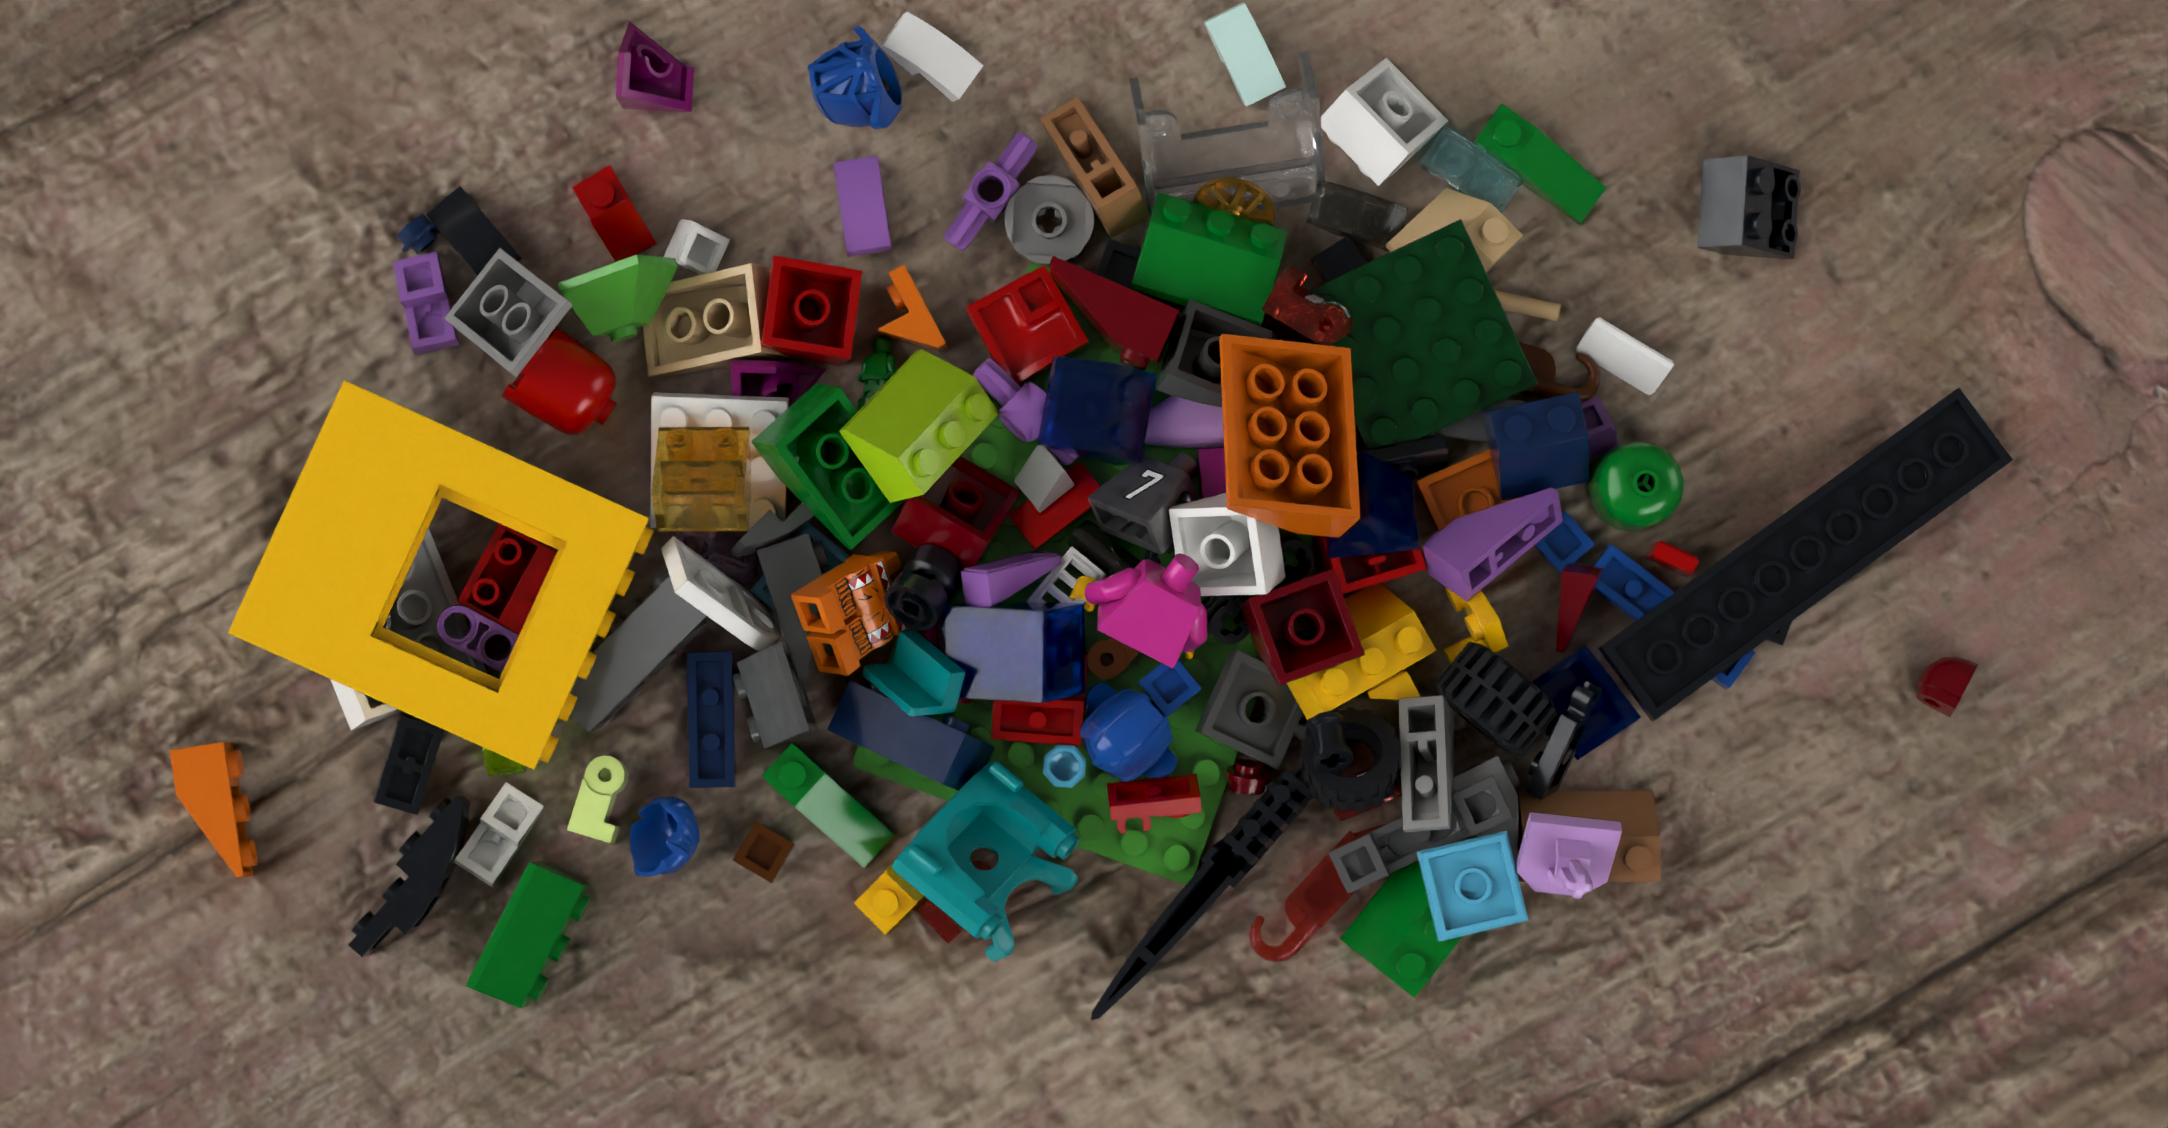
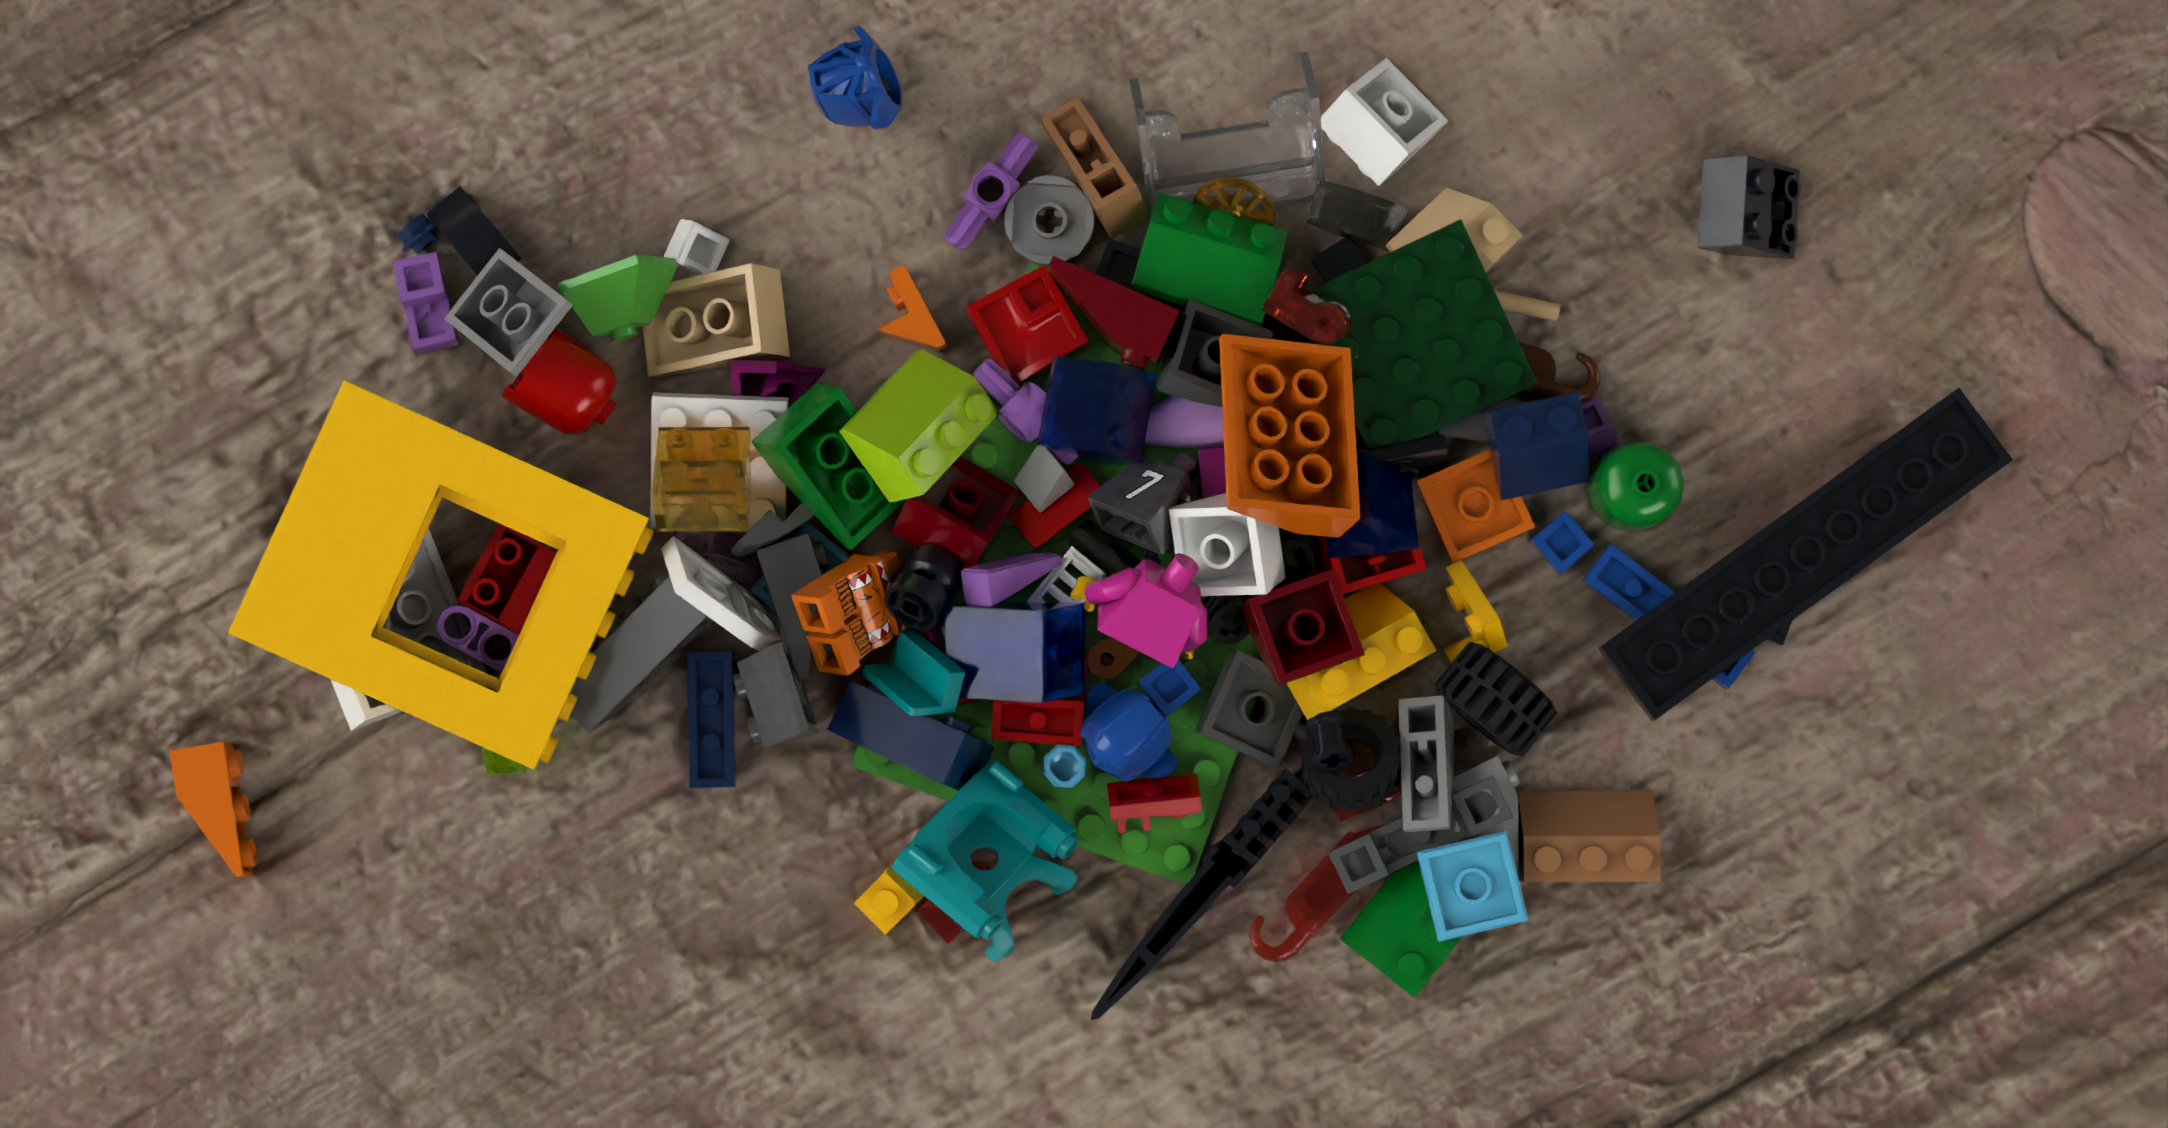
black slope [349,796,470,957] -> none
black hinge [373,713,444,815] -> none
white slope [455,782,544,887] -> none
green slope [465,860,591,1008] -> none
yellowish green leg [567,755,629,844] -> none
red slope [571,165,657,262] -> none
magenta slope [616,21,694,112] -> none
blue hair [629,796,699,877] -> none
reddish brown plate [733,821,795,883] -> none
red slope [761,255,862,366] -> none
green slope [762,743,895,868] -> none
medium lavender slope [834,156,892,257] -> none
green piece [857,336,896,411] -> none
white slope [880,12,984,102] -> none
light aqua slope [1204,2,1286,107] -> none
dark red plate [1225,759,1271,795] -> none
yellow slope [1364,670,1421,701] -> none
clear light blue slope [1419,126,1523,212] -> none
medium lavender slope [1423,487,1563,601] -> none
green slope [1470,103,1607,225] -> none
lavender piece [1516,812,1622,899] -> none
black plate [1526,680,1604,800] -> none
clear blue slope [1531,644,1641,760] -> none
dark red piece [1556,563,1604,653] -> none
white slope [1576,317,1674,395] -> none
red tile [1645,540,1699,577] -> none
dark red piece [1917,656,1978,718] -> none

